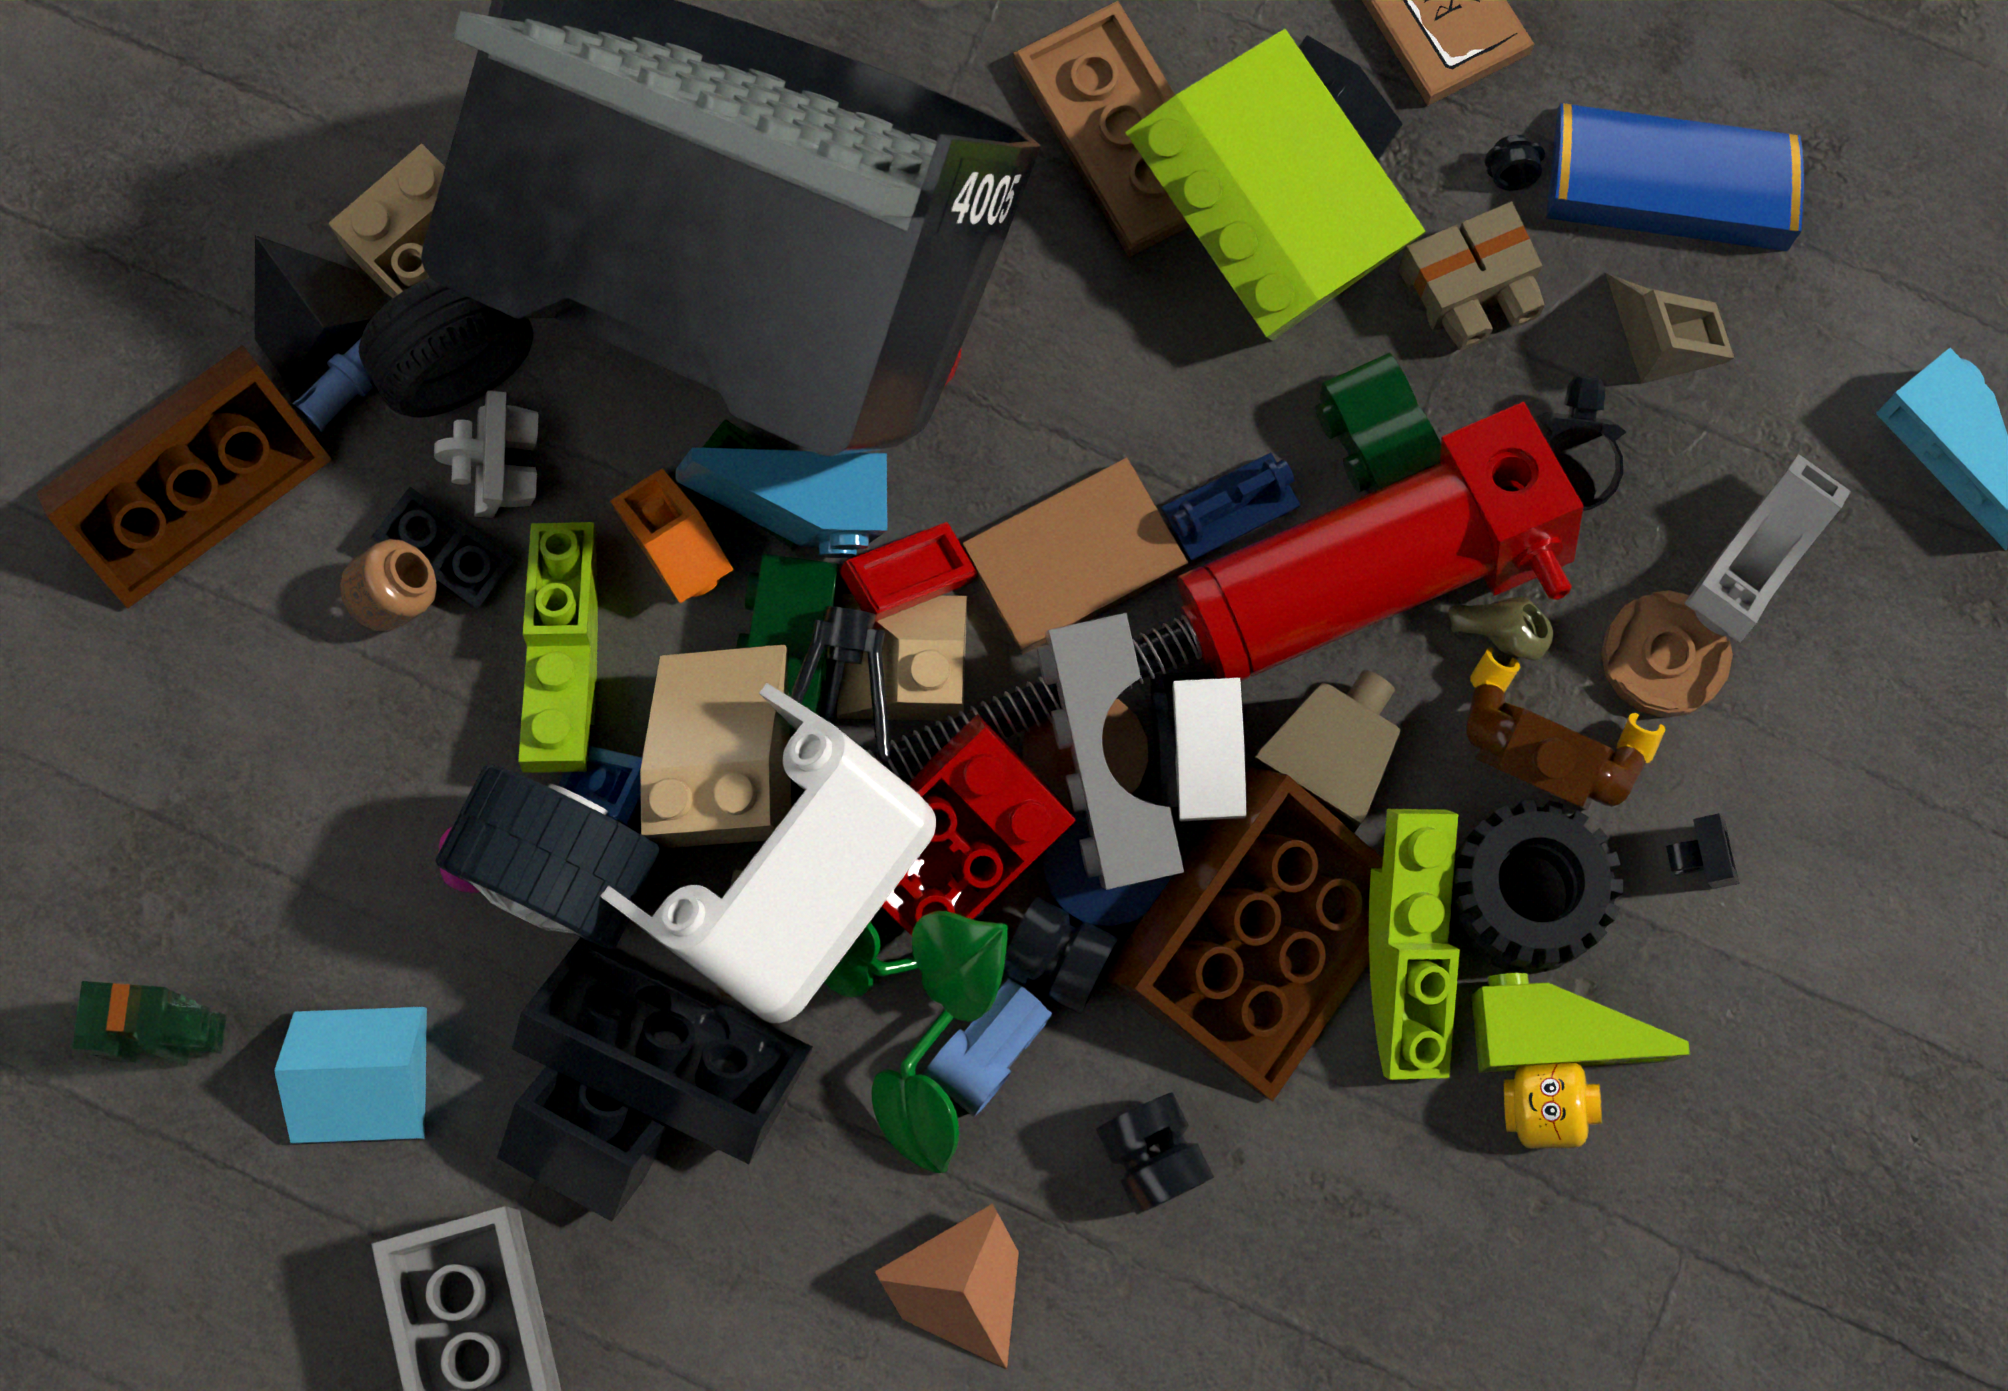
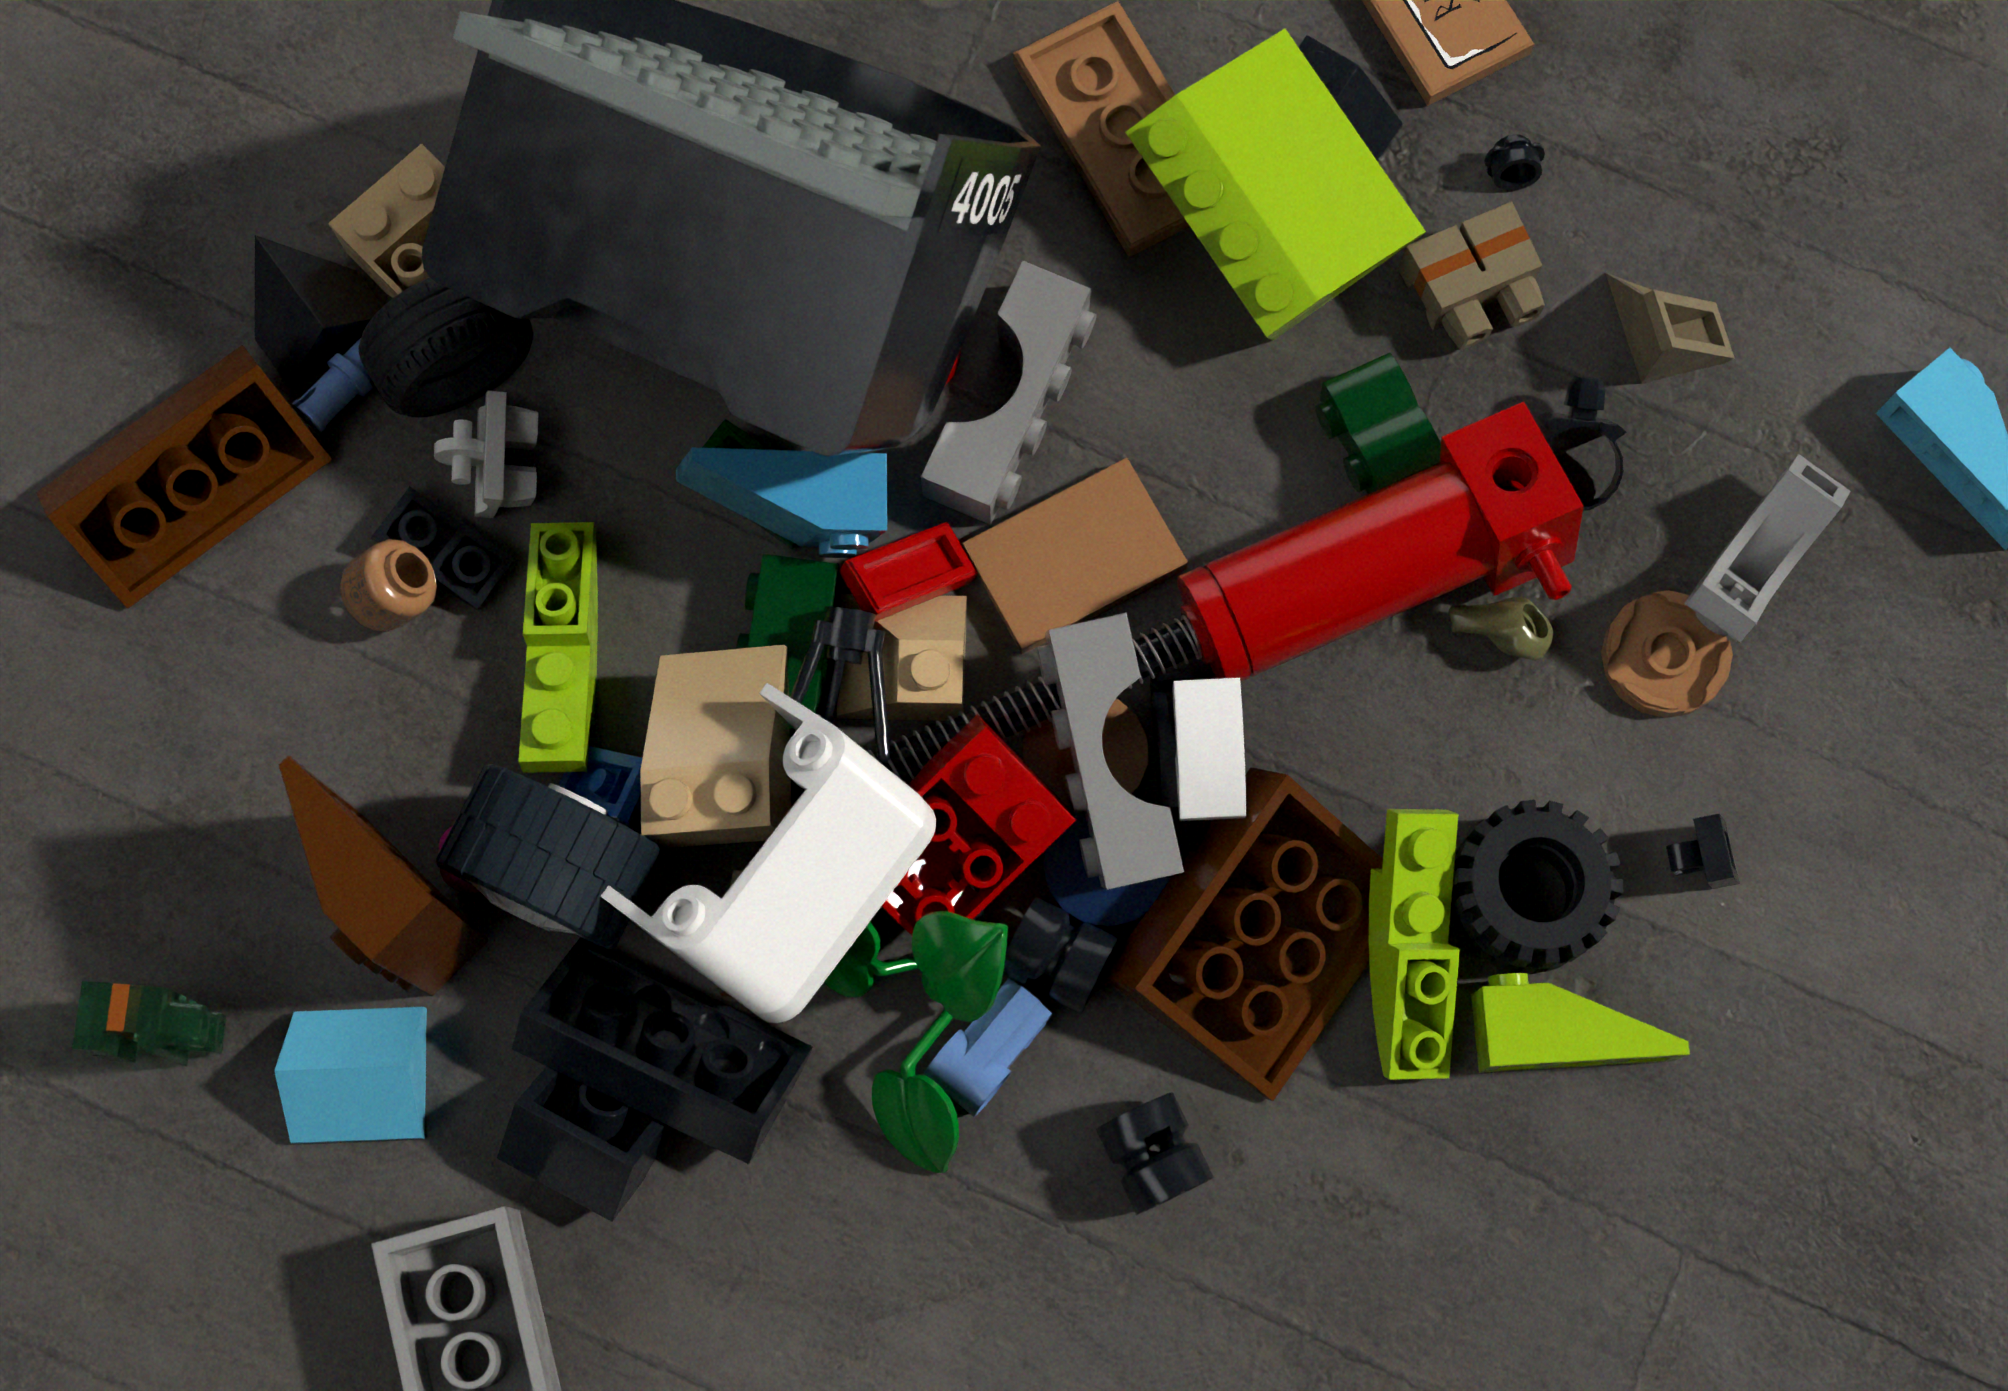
orange slope [610,468,734,604] -> none
nougat slope [875,1204,1019,1370] -> none
dark blue hinge [1161,453,1301,562] -> none
dark tan torso [1252,670,1400,834] -> none
reddish brown torso [1466,647,1665,810] -> none
yellow head [1504,1062,1602,1148] -> none
blue slope [1546,103,1804,251] -> none
none -> reddish brown slope [279,755,489,996]
none -> light grey arch [921,261,1097,525]

